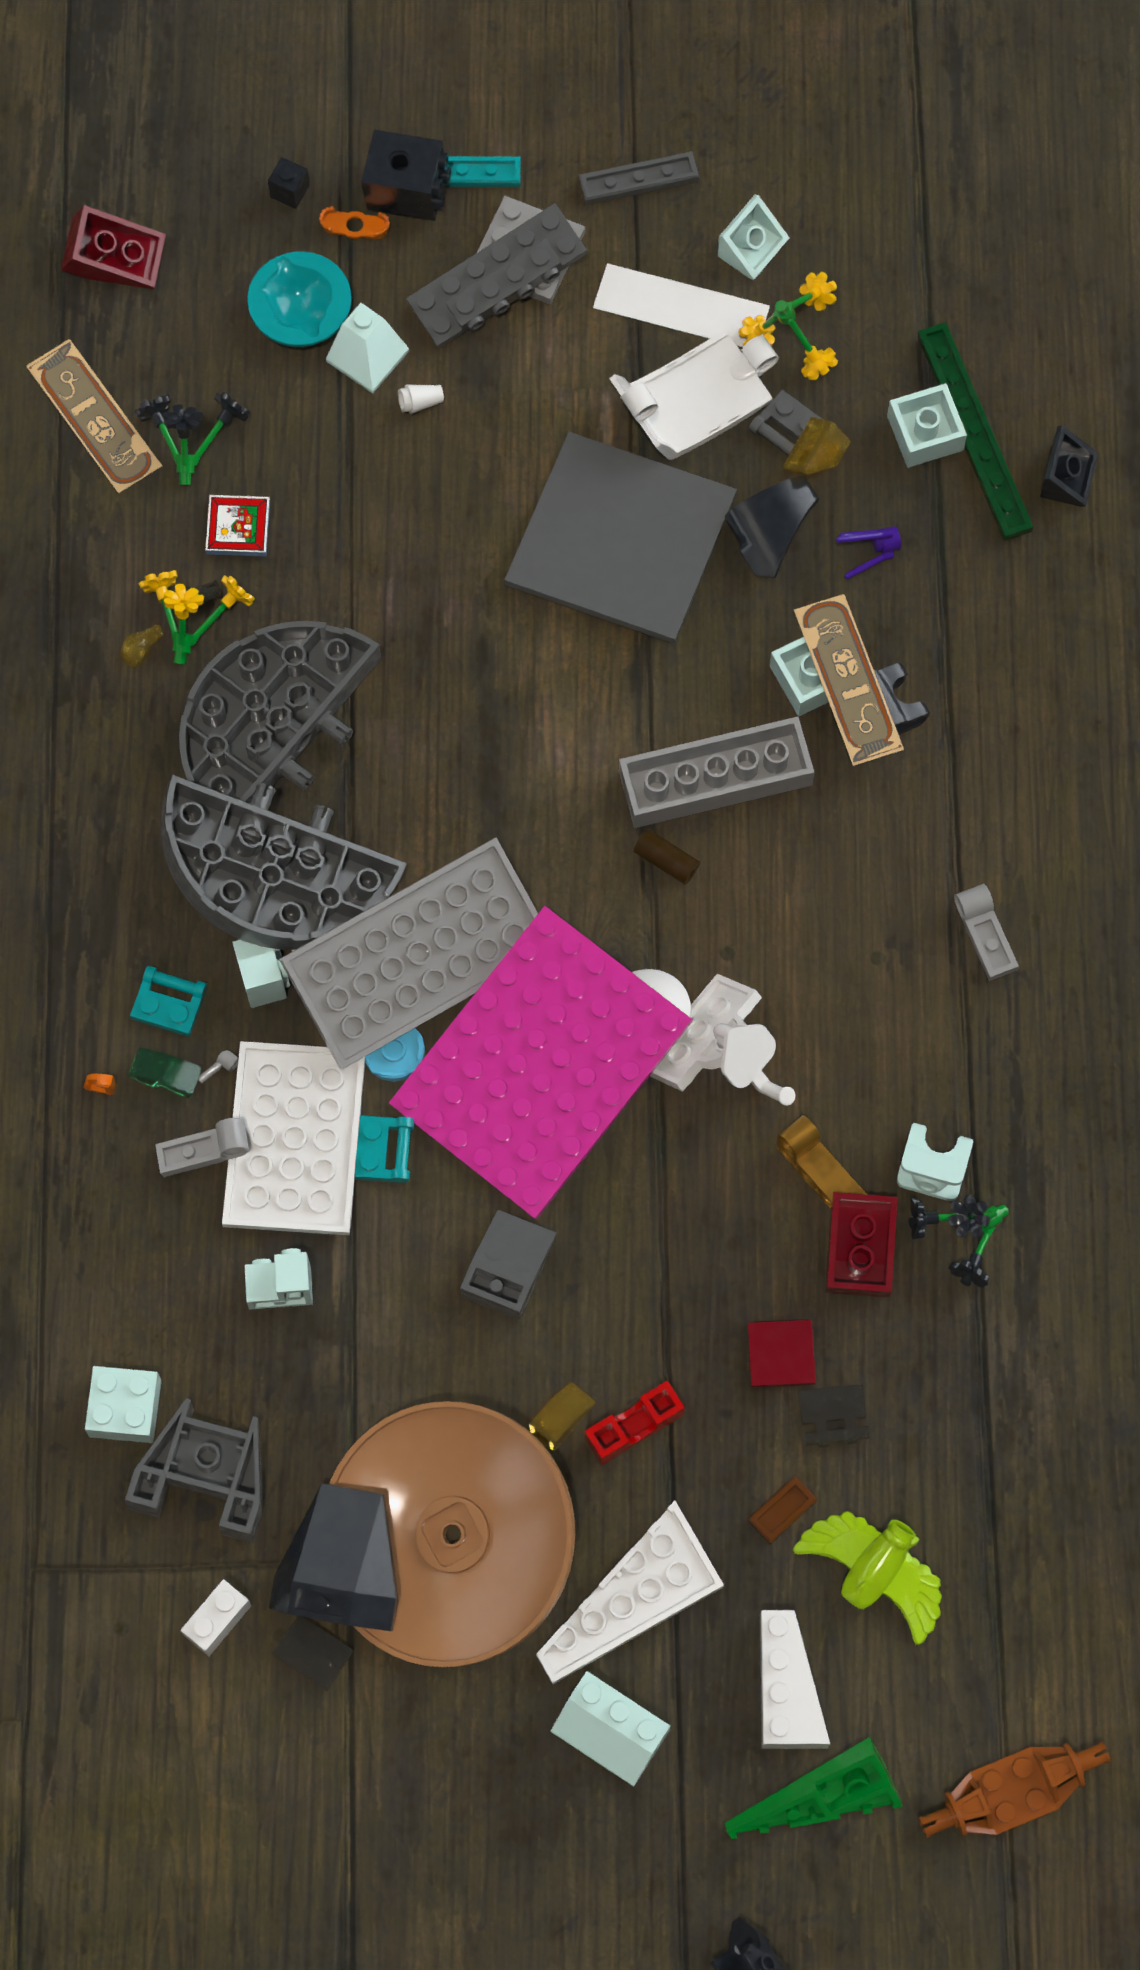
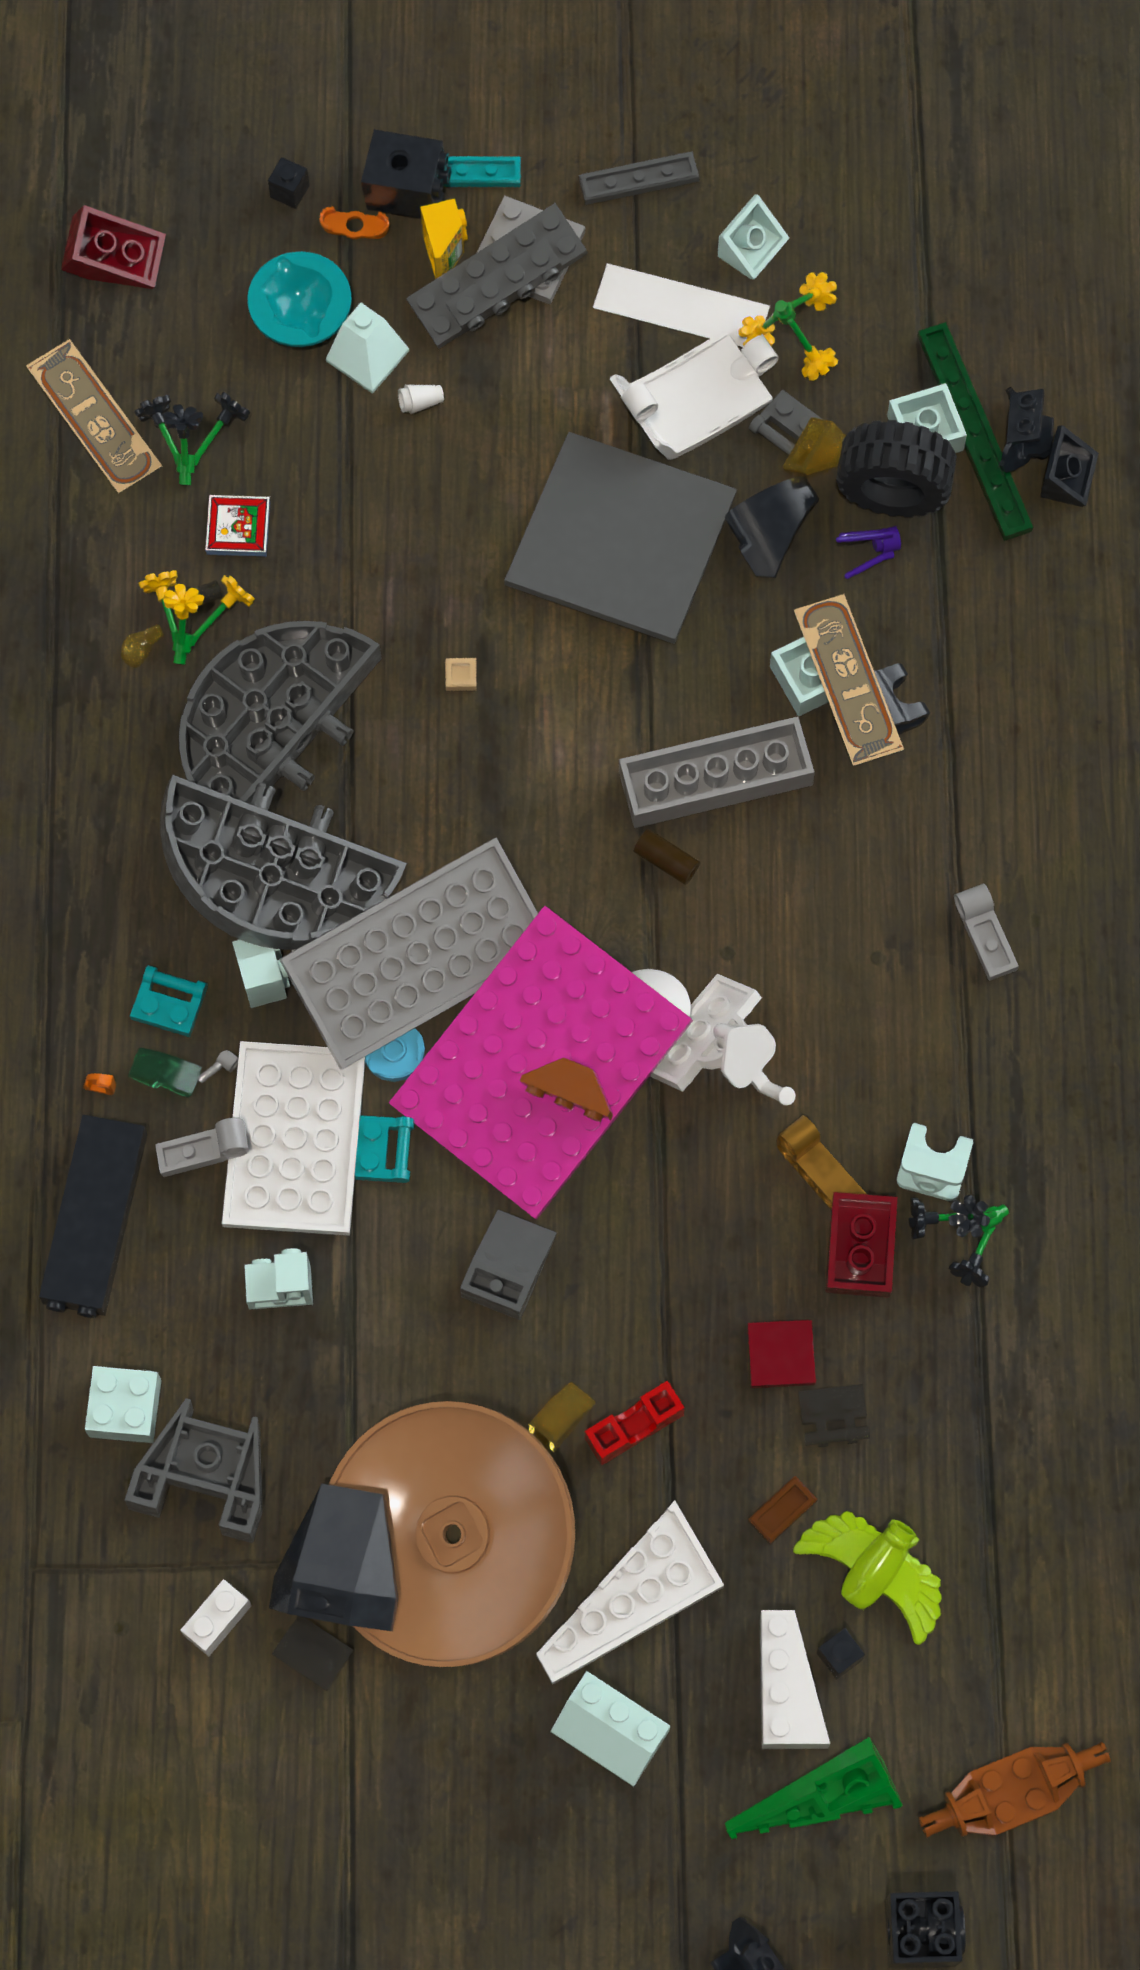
none -> black brick [39,1115,148,1318]
none -> yellow slope [420,199,468,279]
none -> tan tile [446,658,476,691]
none -> dark orange slope [520,1058,613,1122]
none -> black brick [817,1628,865,1680]
none -> black tyre [836,420,956,517]
none -> black brick [885,1891,966,1969]
none -> black piece [999,386,1054,473]

